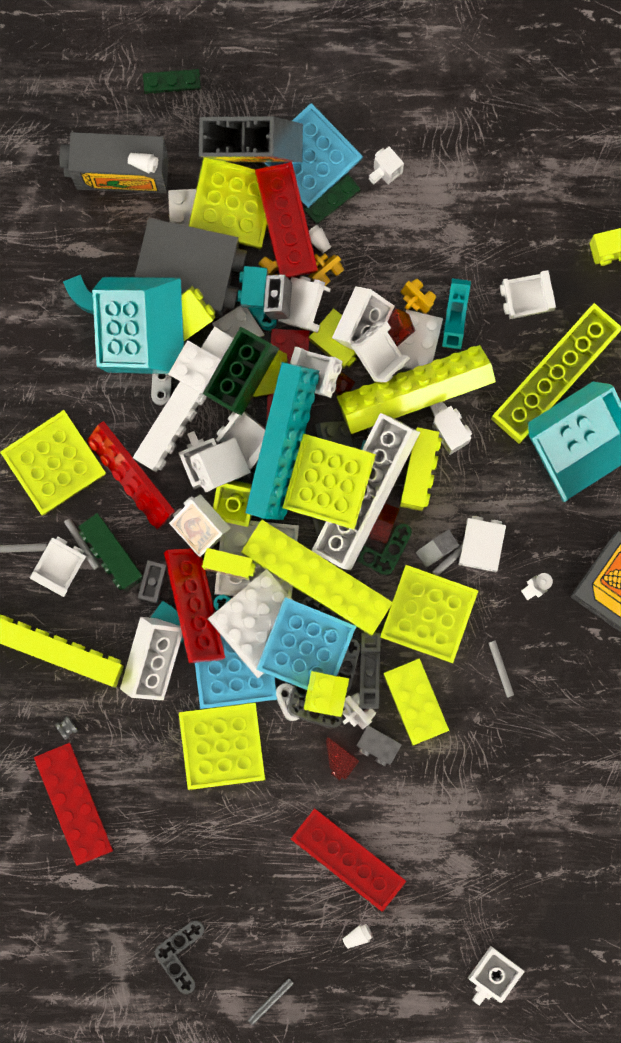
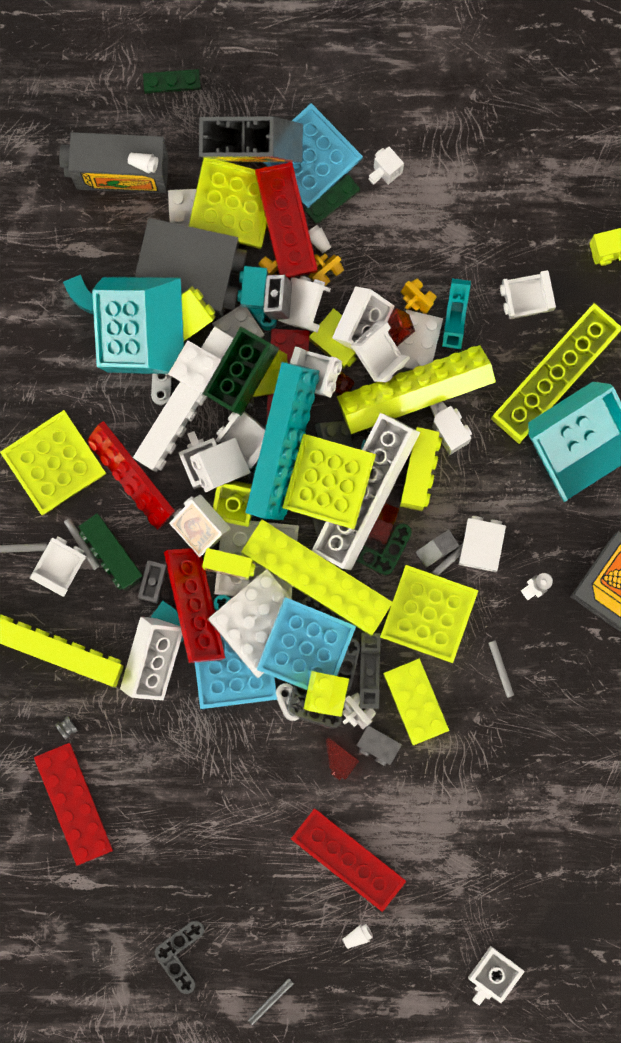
neon yellow plate [179,703,265,790] -> none

